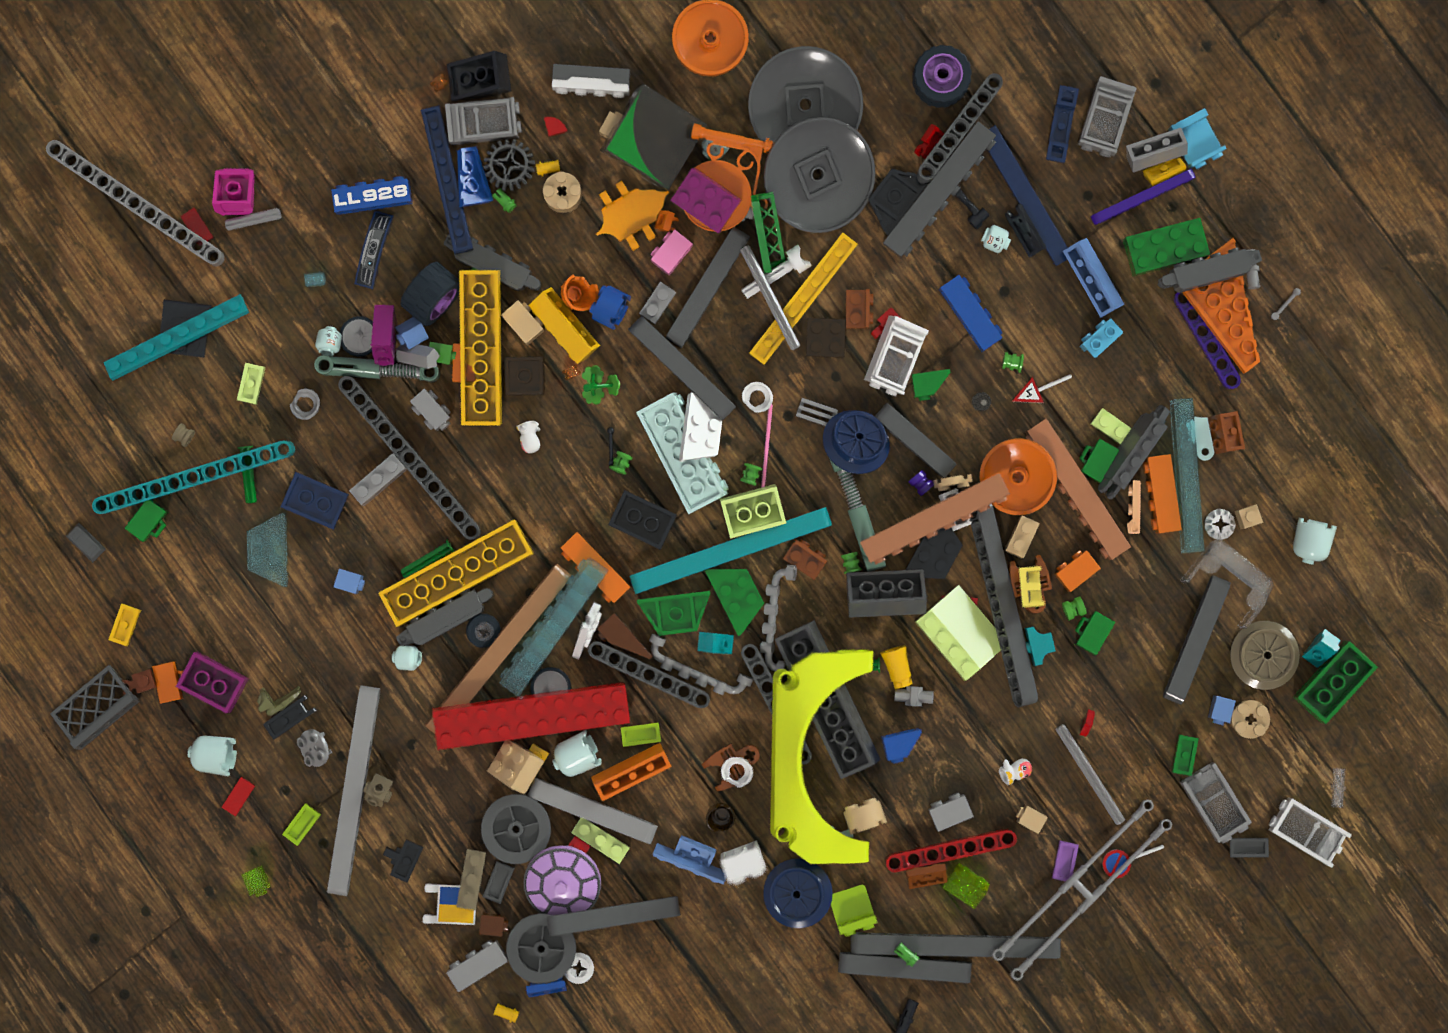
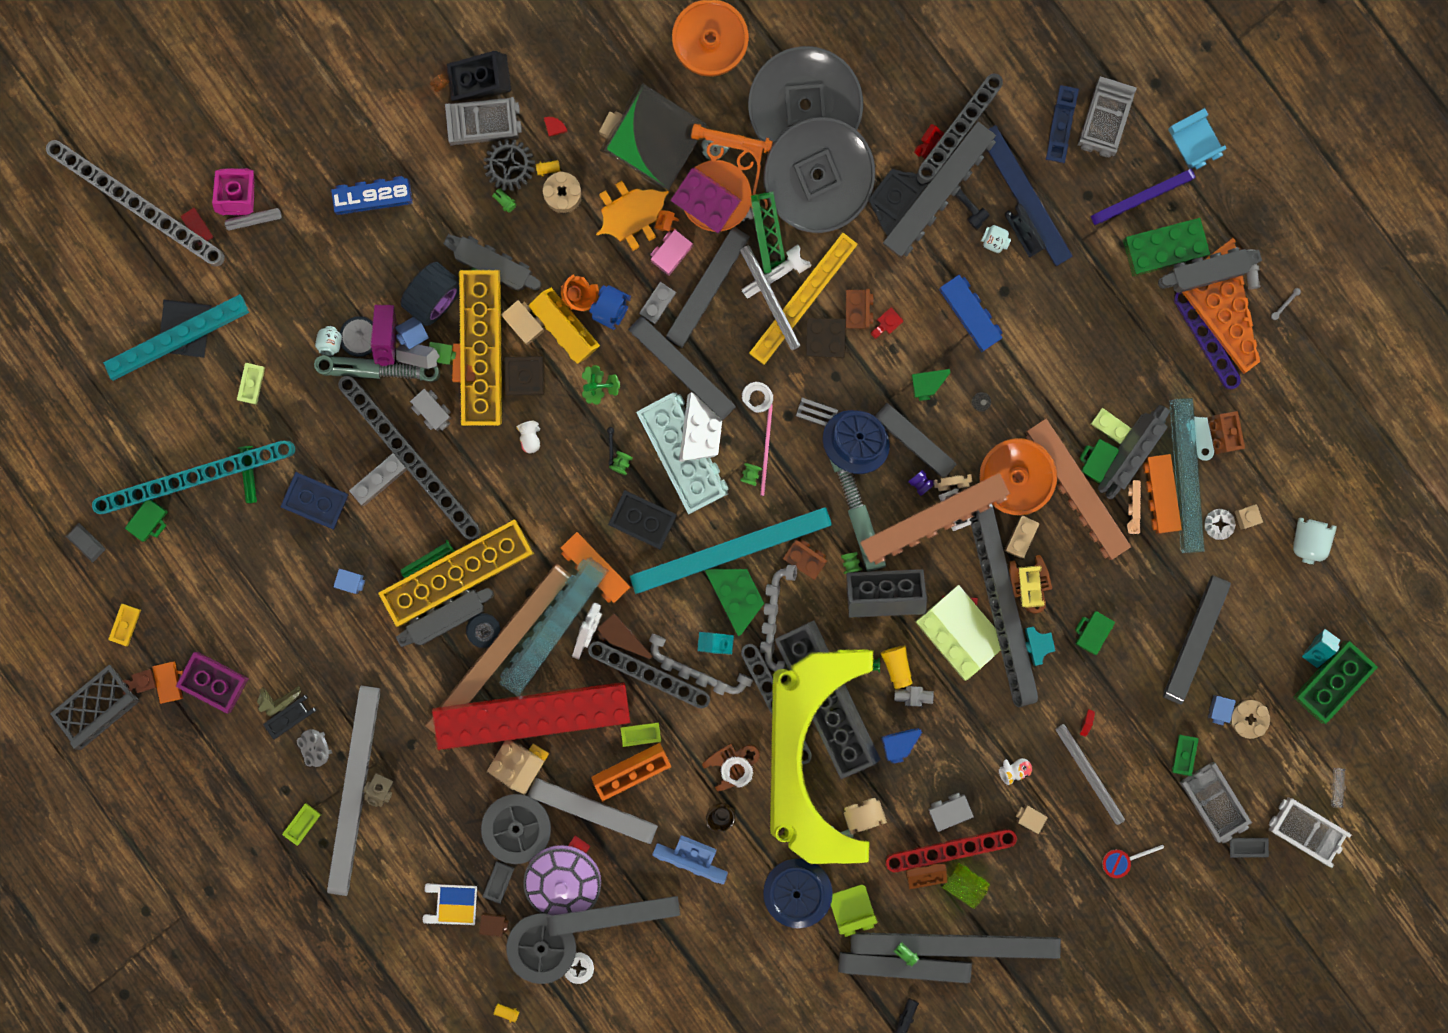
dark tan wheel [172,423,195,447] -> none
light aqua cylinder [188,736,237,776] -> none
red piece [221,777,256,816] -> none
clear neon green brick [241,866,271,897] -> none
clear light blue wing [247,513,288,587] -> none
light grey piece [290,388,320,420] -> none
clear light blue piece [304,271,326,287] -> none
slope [355,211,394,289] -> none
black hinge [383,839,423,883] -> none
light aqua head [392,645,422,671] -> none
dark blue tile [421,105,473,255] -> none
light grey brick [446,939,508,993] -> none
dark tan brick [456,849,486,910] -> none
blue wing [457,146,493,208] -> none
blue plate [526,977,567,998] -> none
light grey wheel [530,667,571,694] -> none
piece [552,64,630,98] -> none
light aqua cylinder [552,730,602,777] -> none
clear orange bush [562,364,581,381] -> none
yellowish green plate [571,818,630,864] -> none
green wing [637,591,710,636] -> none
yellowish green slope [720,484,786,538] -> none
white brick [721,840,766,884] -> none
white door [864,316,929,396] -> none
black wing [906,527,963,579] -> none
wheel [912,45,972,108] -> none
light grey bar [992,800,1172,980] -> none
bright green bush [1002,352,1024,373] -> none
piece [1012,375,1072,403] -> none
medium lavender tile [1052,840,1079,881] -> none
orange brick [1054,550,1101,592] -> none
bright green wheel [1062,596,1087,621] -> none
medium blue brick [1063,238,1124,318] -> none
medium azure bracket [1080,319,1123,358] -> none
light grey brick [1126,128,1188,172] -> none
yellow plate [1143,157,1187,187] -> none
clear windscreen [1180,539,1273,629] -> none
dark tan piece [1230,621,1300,690] -> none

